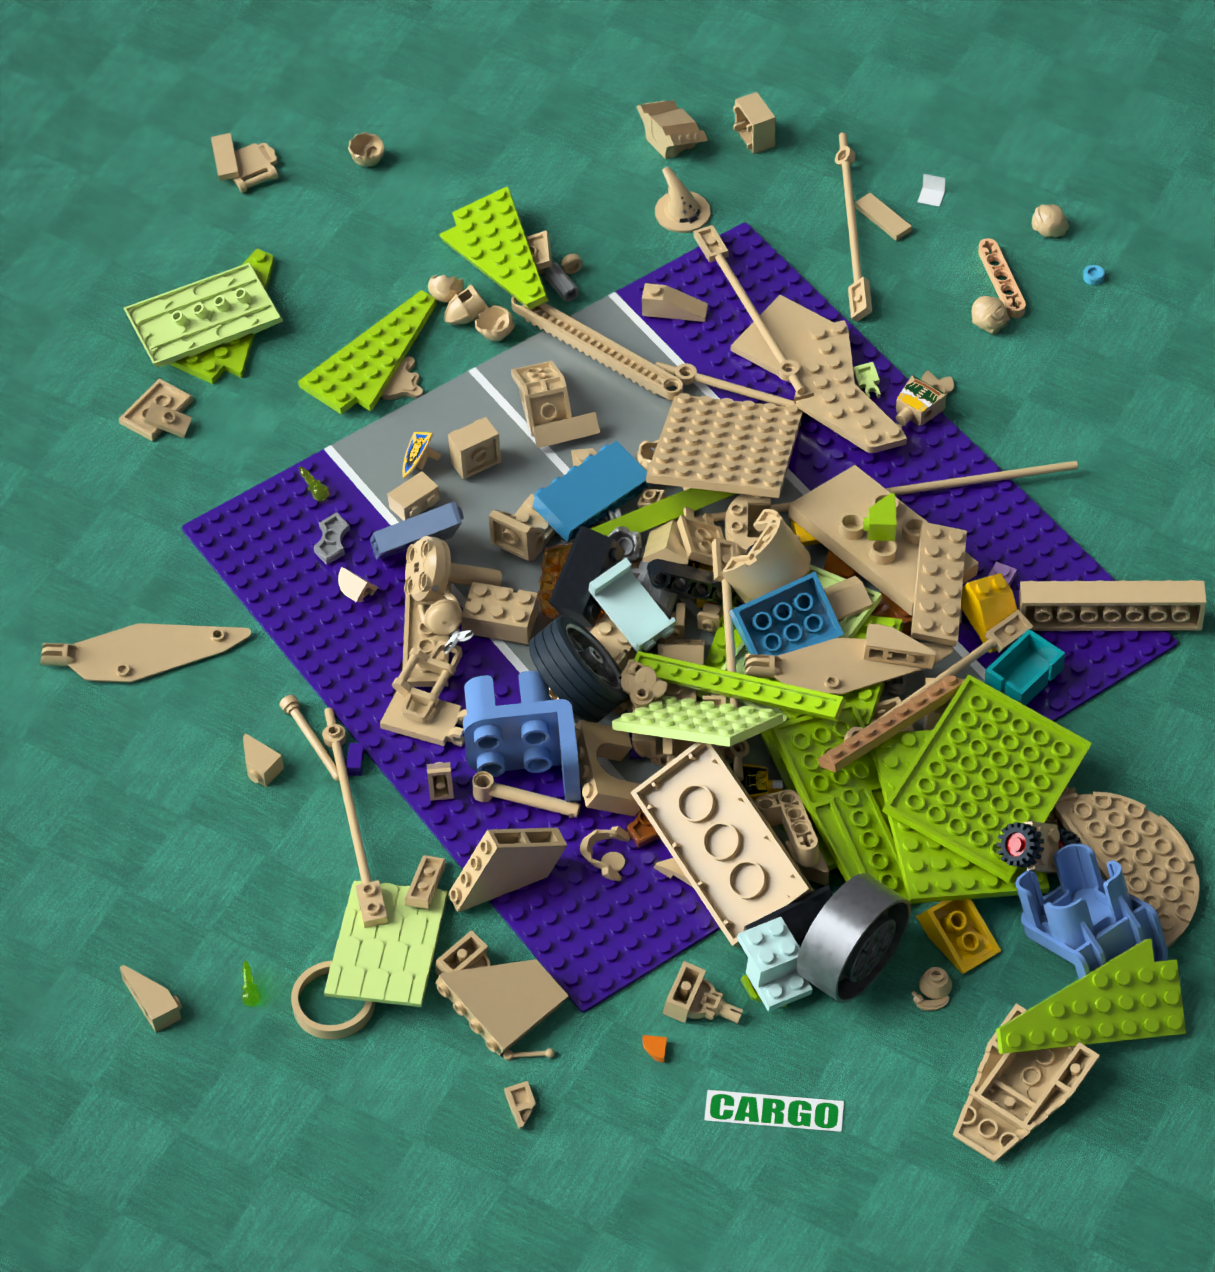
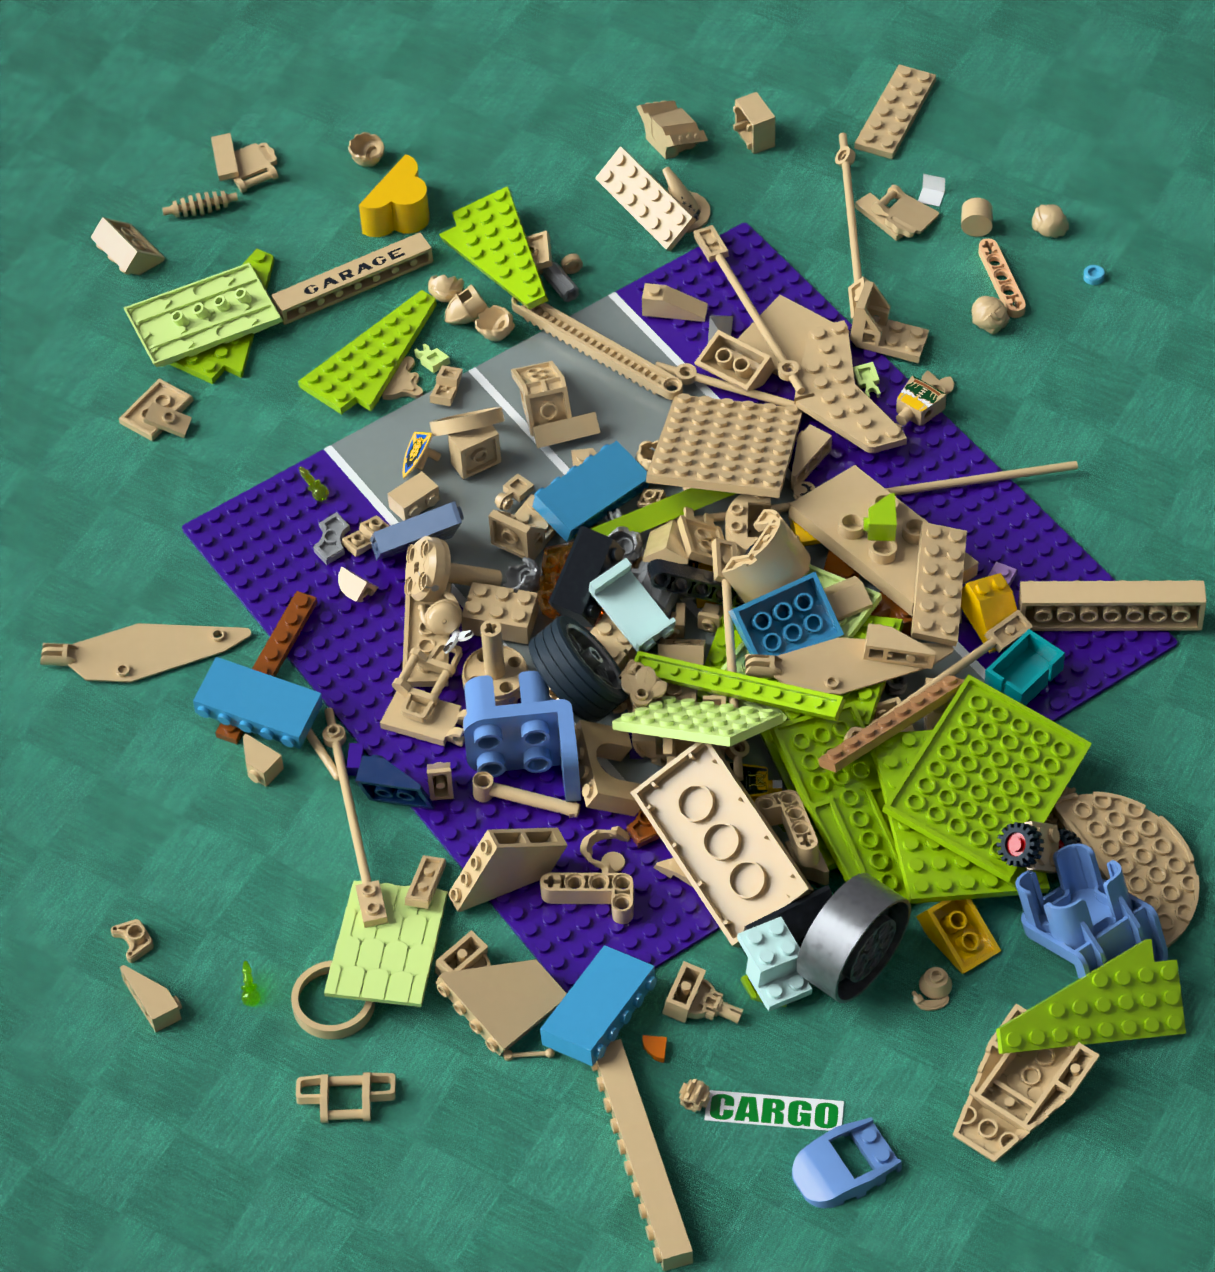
tan slope [504,1081,536,1130] -> none
none -> tan slope [91,217,165,275]
none -> tan piece [111,919,154,963]
none -> tan piece [162,191,238,218]
none -> dark azure brick [193,657,323,749]
none -> dark orange plate [215,591,318,745]
none -> tan brick [271,233,433,325]
none -> tan bar [296,1072,396,1123]
none -> tan slope [342,515,389,557]
none -> dark blue slope [355,755,435,809]
none -> yellow brick [359,154,430,237]
none -> yellowish green plate [414,344,450,373]
none -> tan piece [429,407,505,436]
none -> tan slope [430,365,463,406]
none -> tan piece [462,620,528,706]
none -> tan plate [495,474,534,510]
none -> light grey hair [503,557,541,593]
none -> tan beam [540,873,634,924]
none -> dark azure brick [540,945,657,1067]
none -> tan brick [591,1039,693,1271]
none -> plate [595,146,696,252]
none -> tan gear [679,1079,710,1112]
none -> tan slope [694,330,775,392]
none -> light grey slope [708,315,733,343]
none -> tan slope [791,424,832,490]
none -> medium blue slope [792,1117,902,1208]
none -> tan tile [794,481,815,500]
none -> tan bracket [850,280,929,363]
none -> tan plate [854,64,936,159]
none -> tan piece [871,185,939,238]
none -> tan piece [961,198,993,237]

